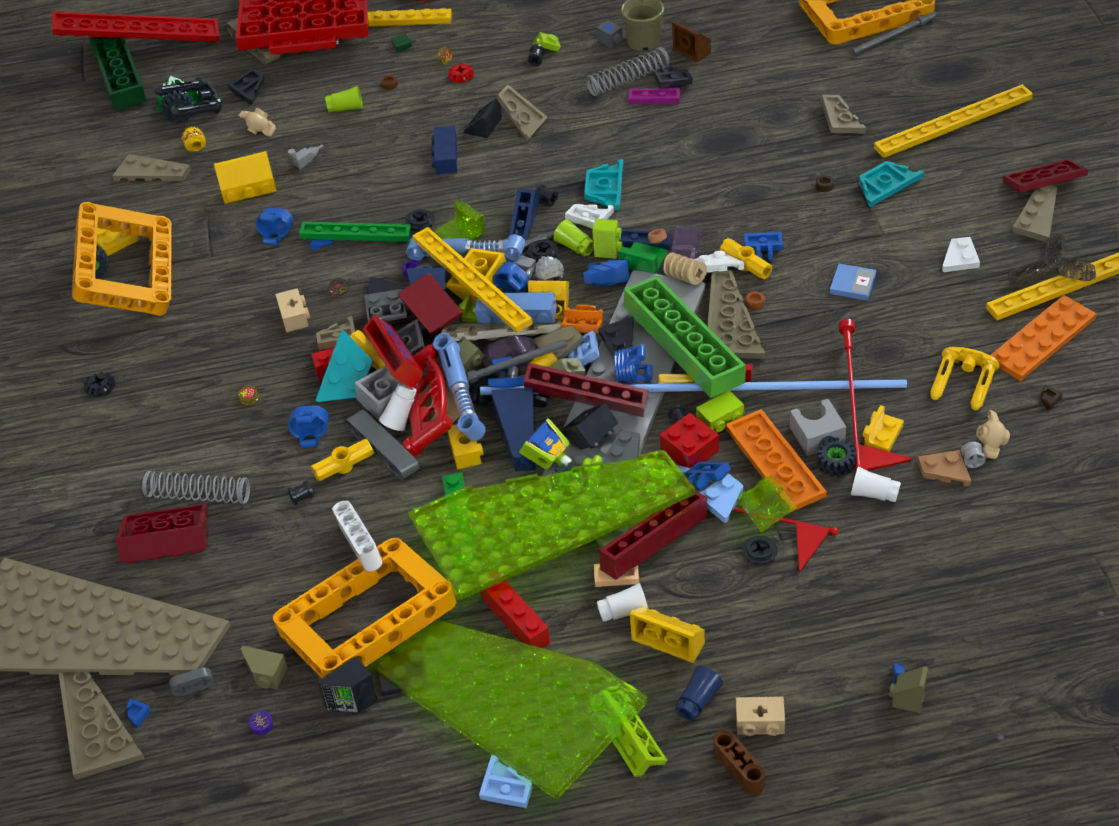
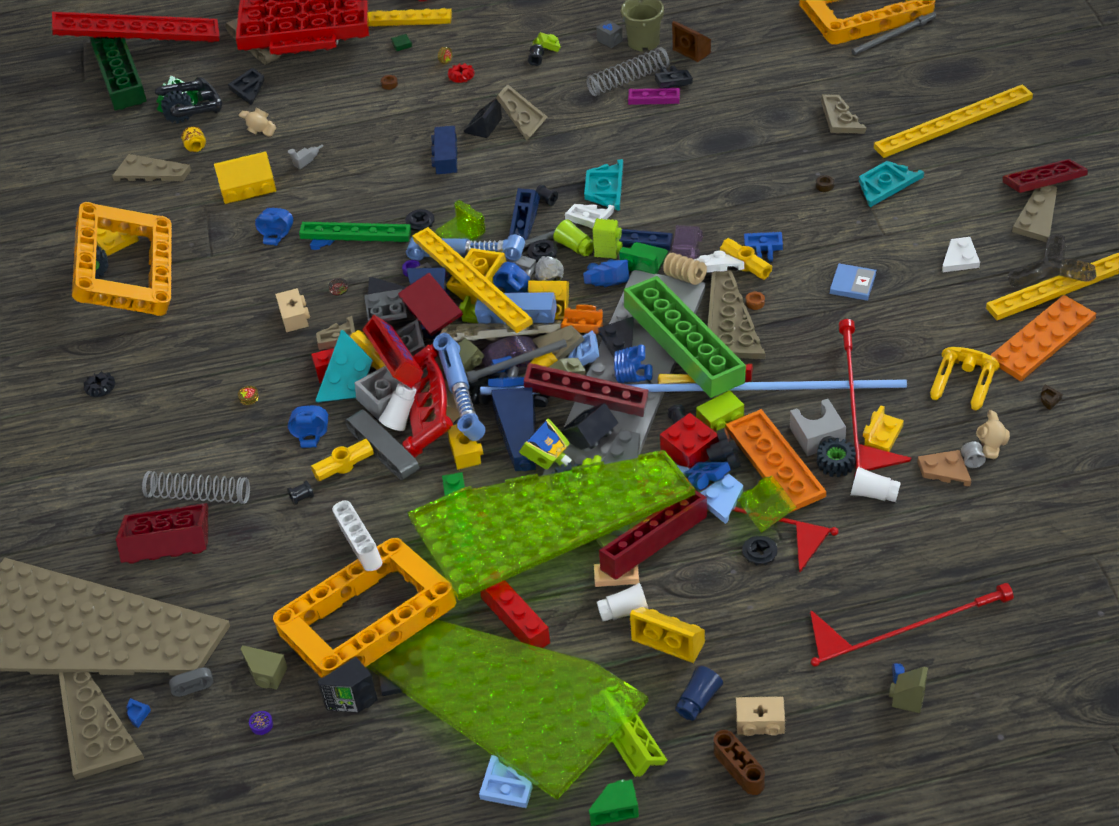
lime plant [325,86,363,112] -> none
nougat tile [647,229,667,244] -> none
none -> green slope [589,780,639,826]
none -> black plant [706,428,741,470]
none -> red piece [810,583,1014,667]

